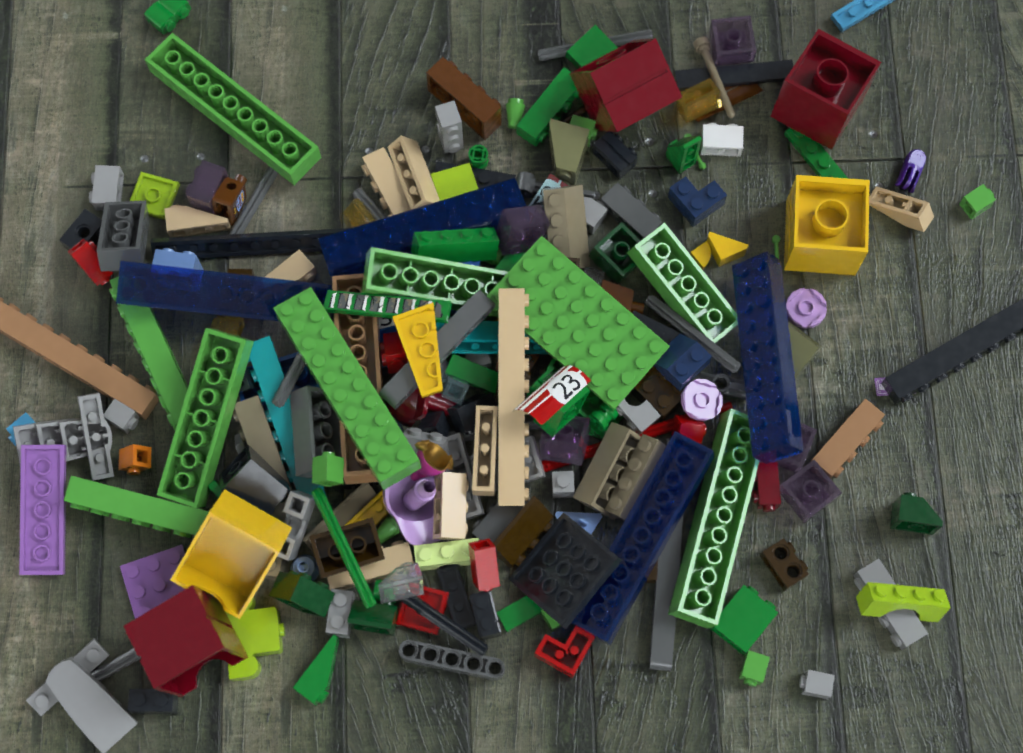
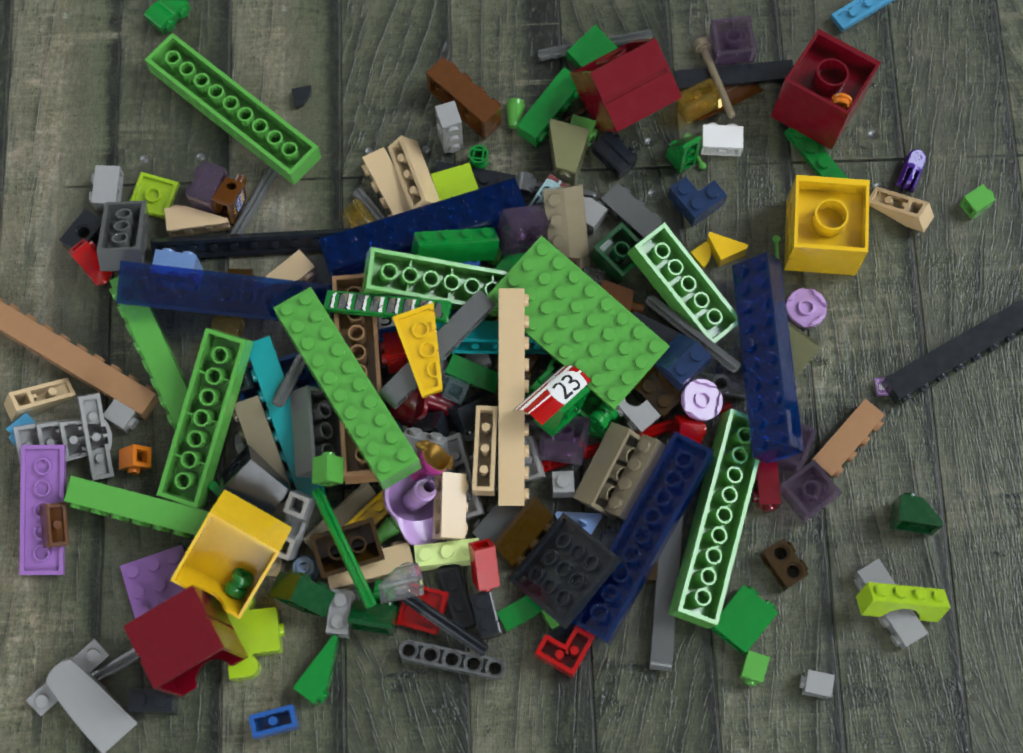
none -> tan slope [4,377,76,422]
none -> reddish brown slope [40,502,69,548]
none -> green wheel [224,568,254,599]
none -> blue brick [249,704,300,740]
none -> black tile [291,85,312,109]
none -> orange plate [831,93,852,110]

